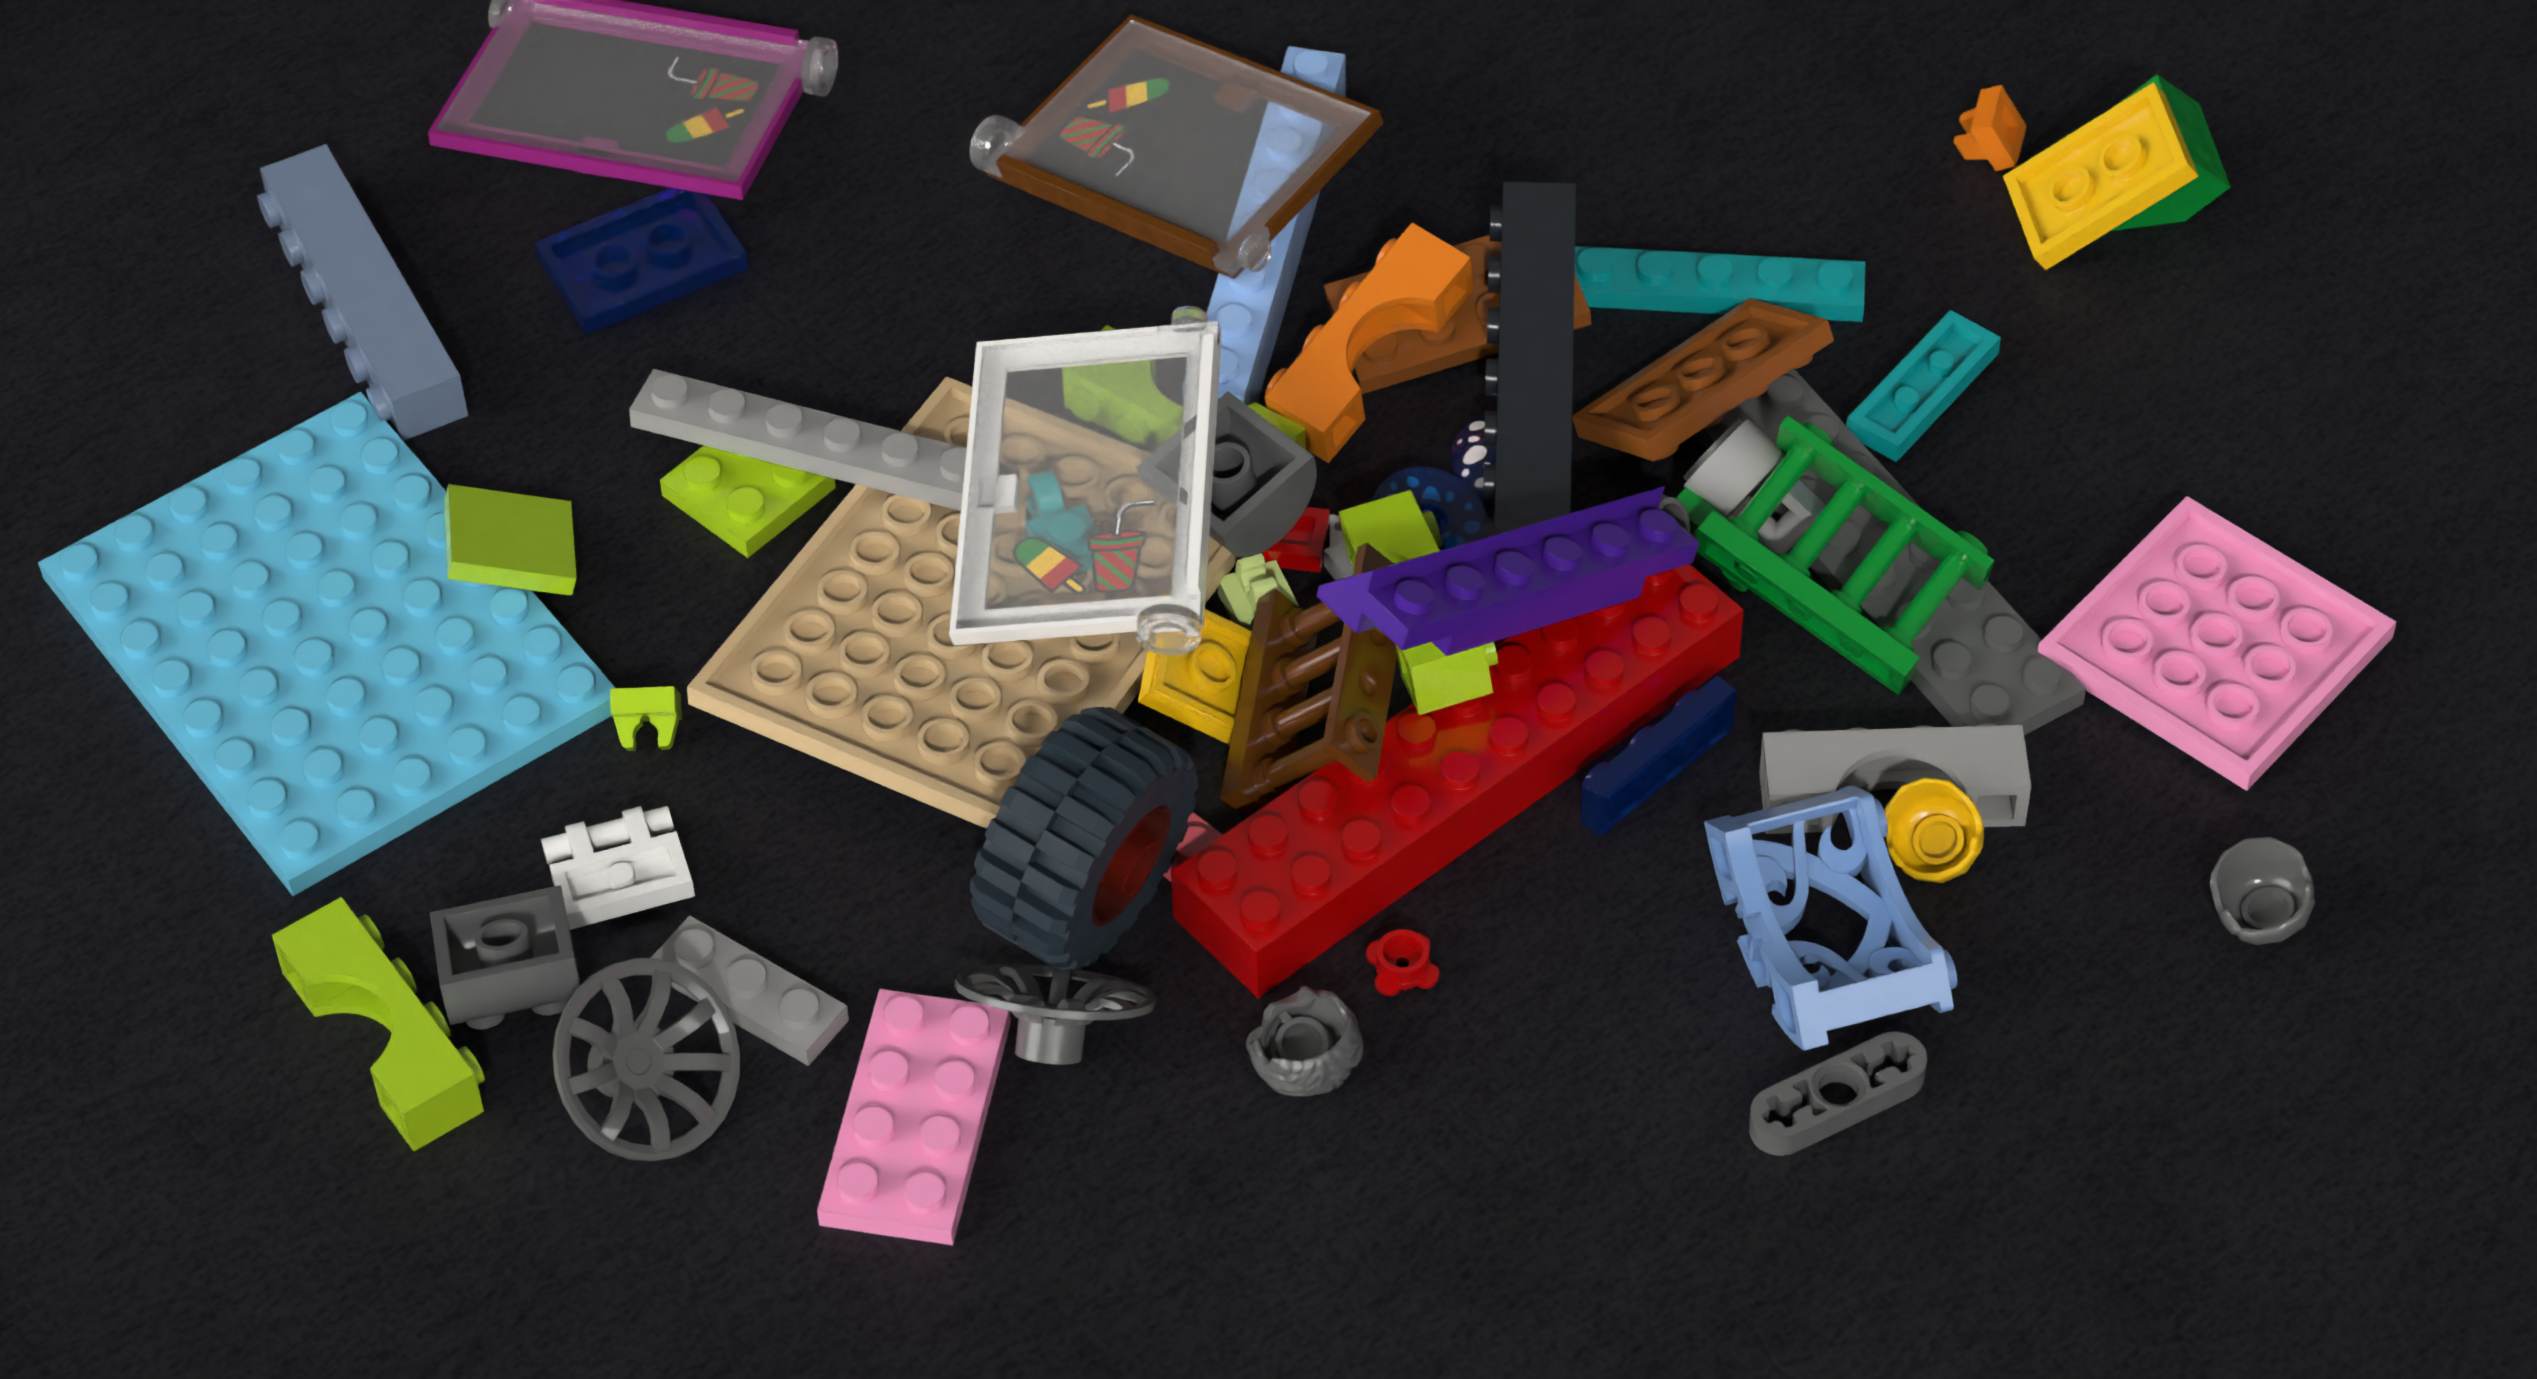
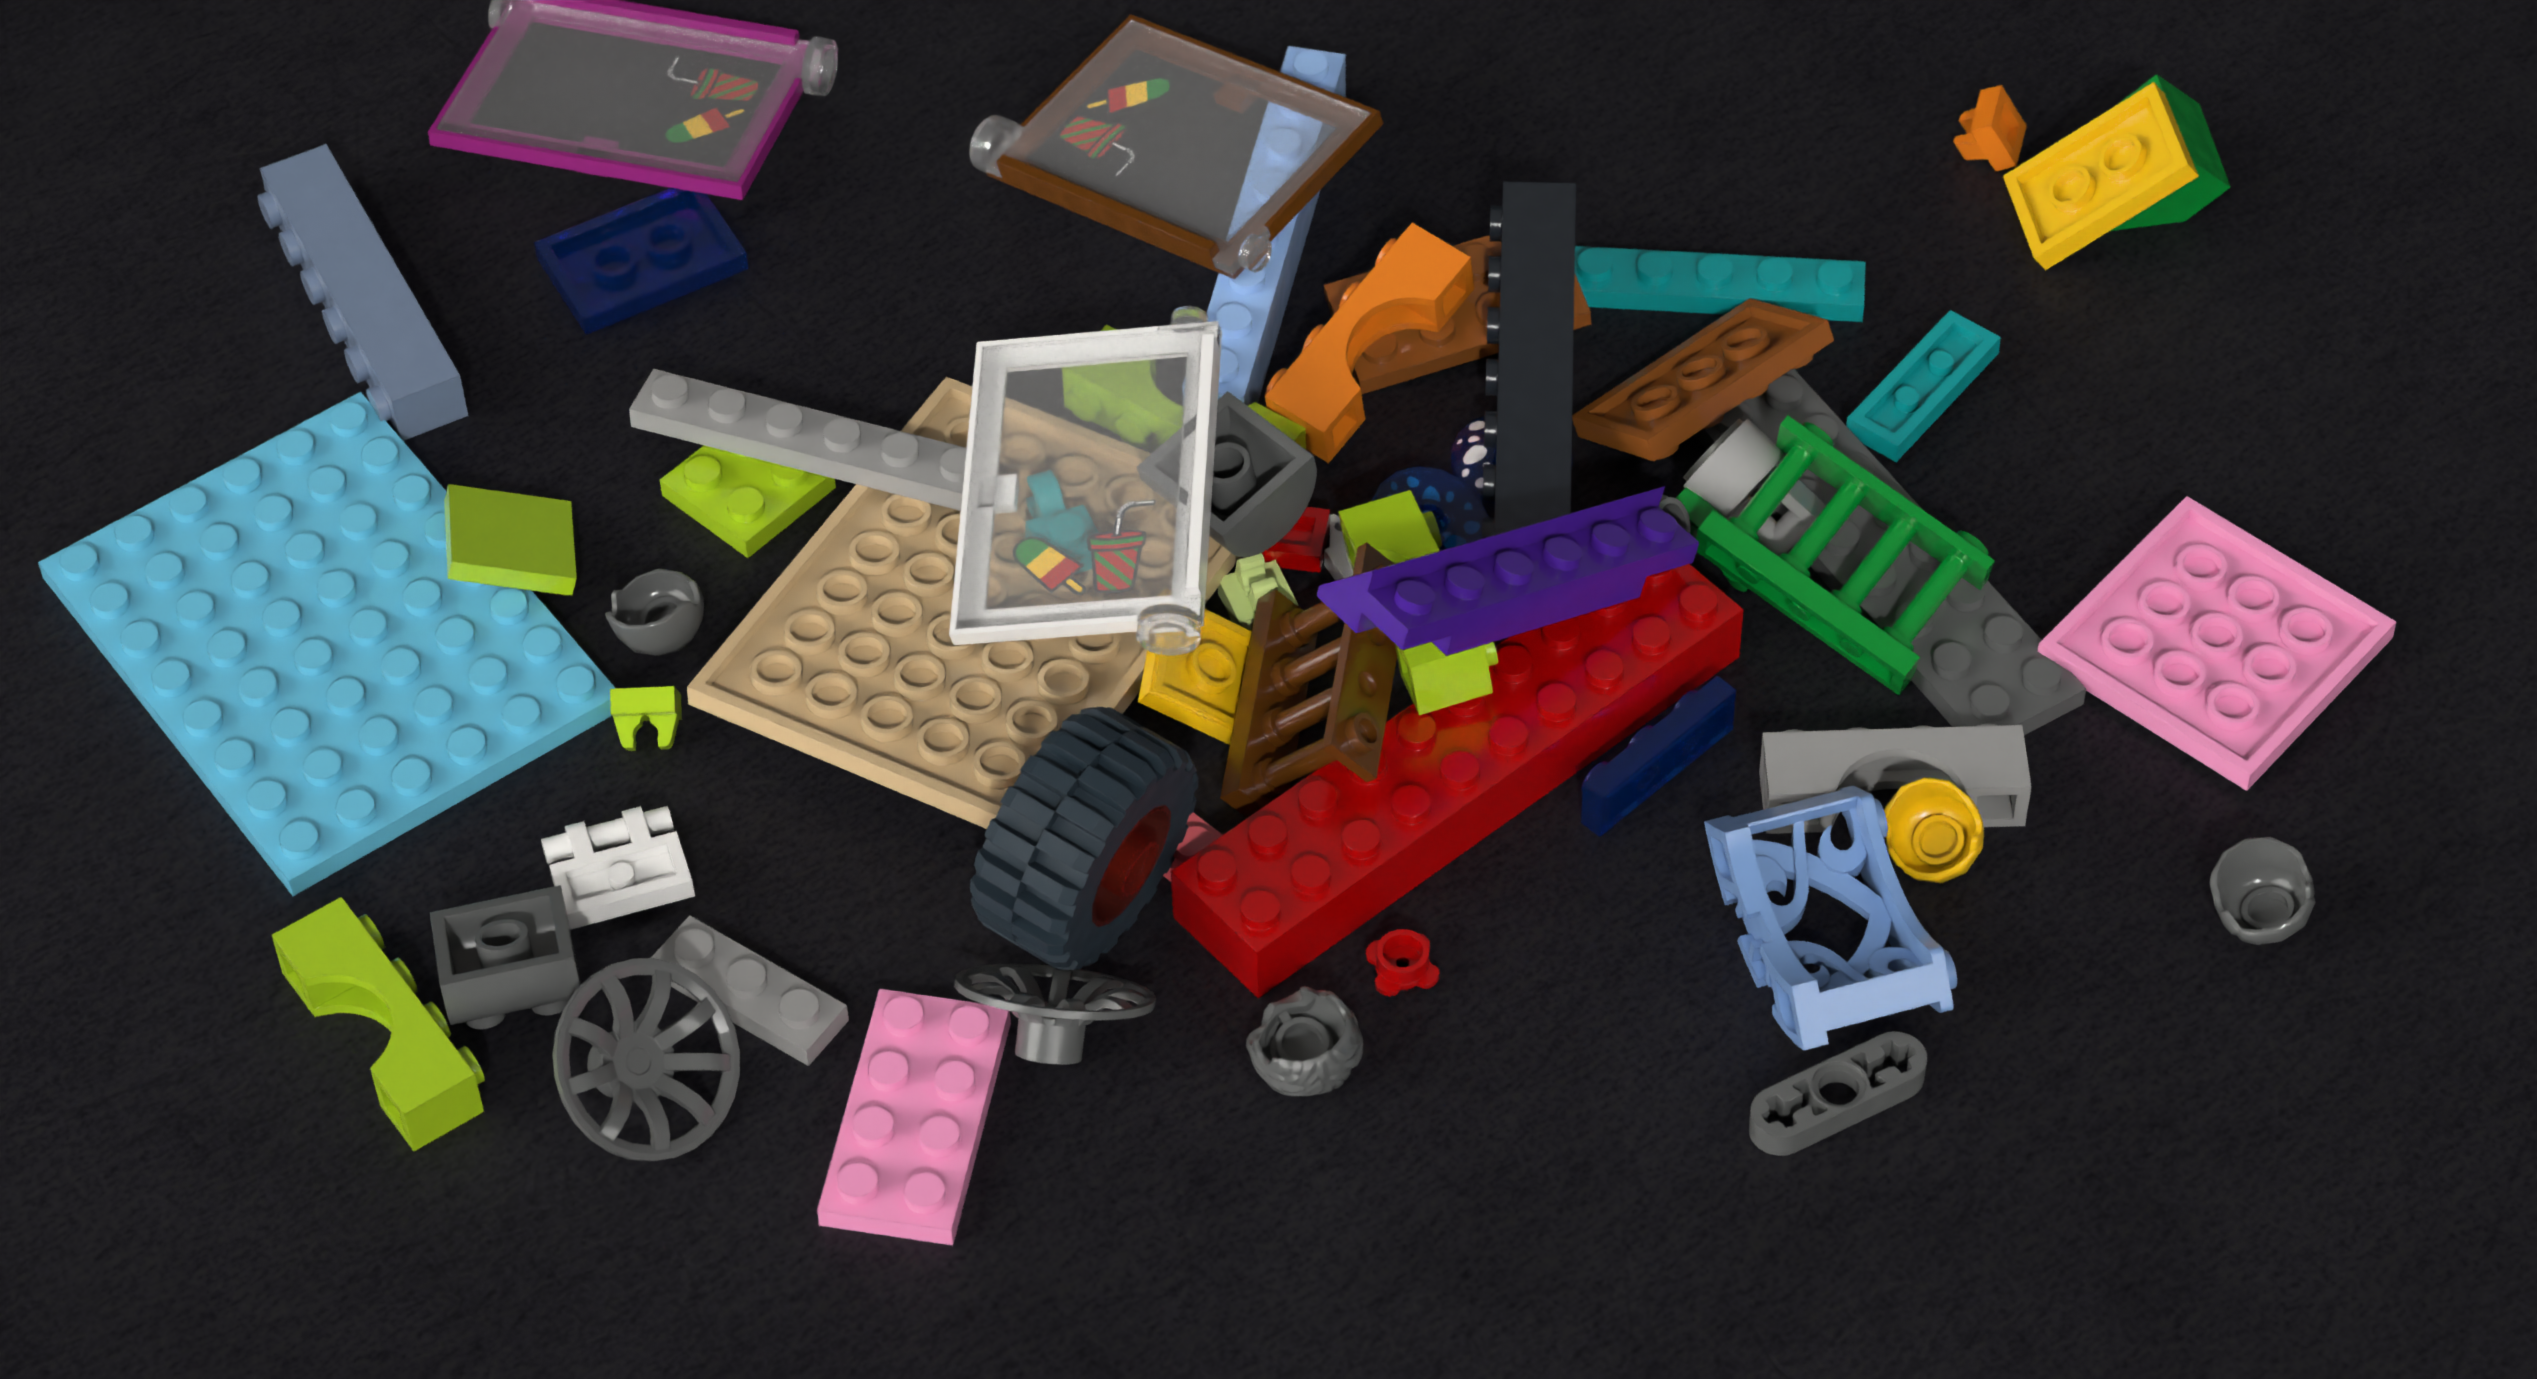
none -> dark grey hair [605,568,704,656]

